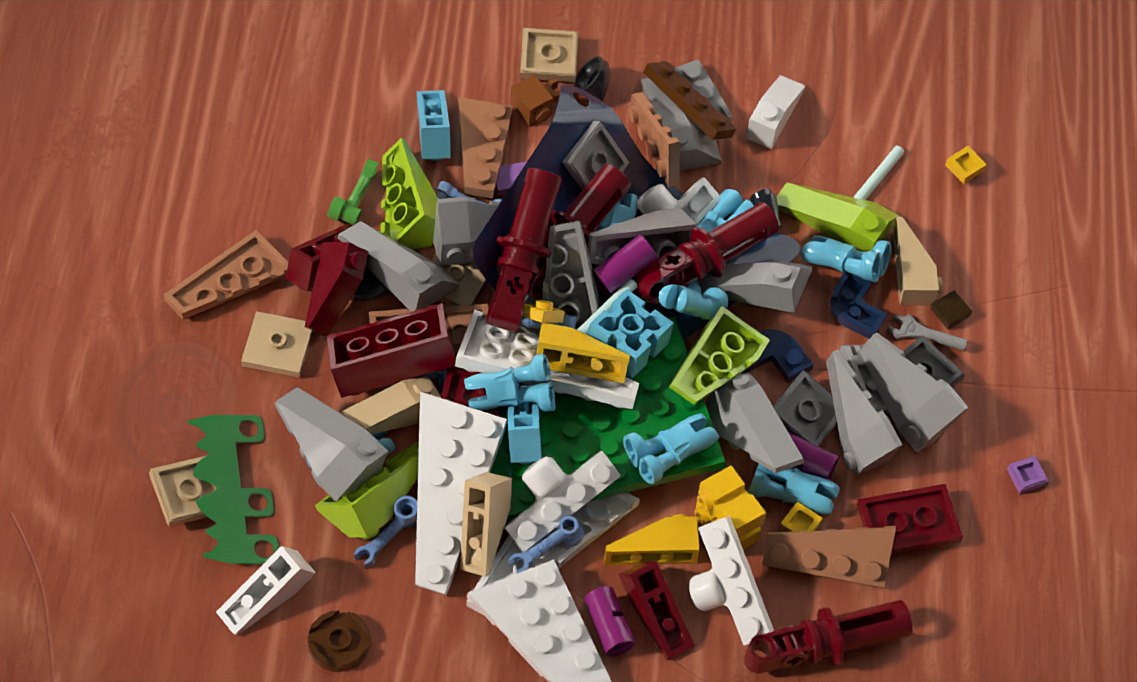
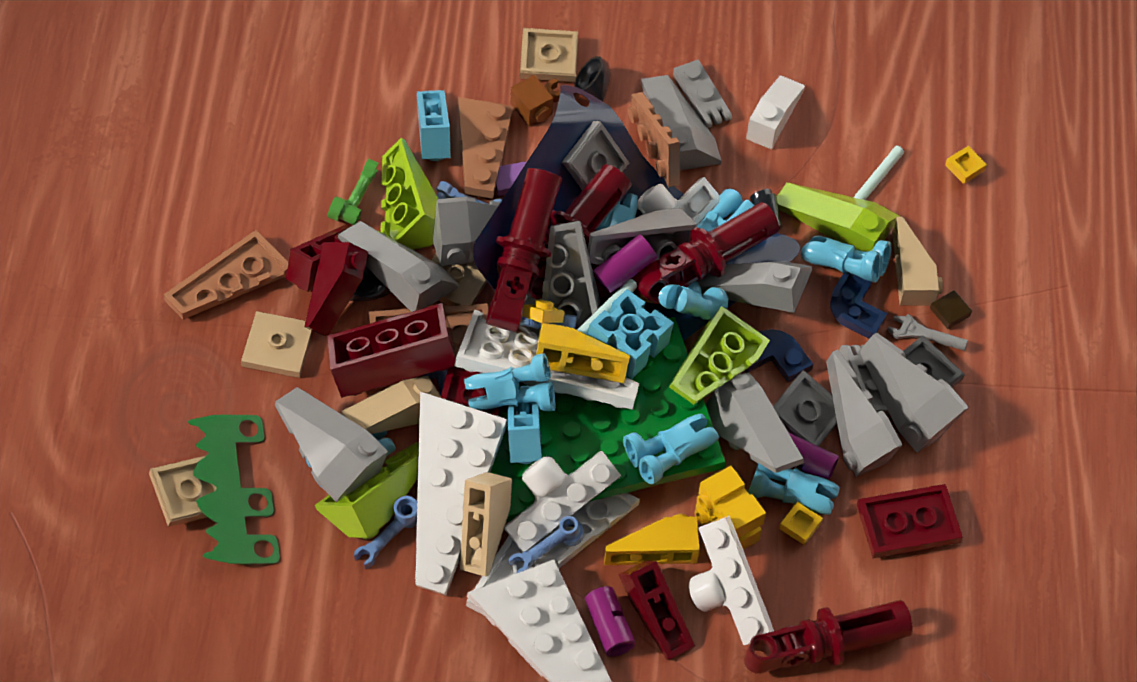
white slope [216,546,316,635] -> none
reddish brown tile [308,610,371,672] -> none
reddish brown plate [643,61,736,140] -> none
nougat wing [762,526,896,588] -> none
medium lavender tile [1007,456,1049,494] -> none

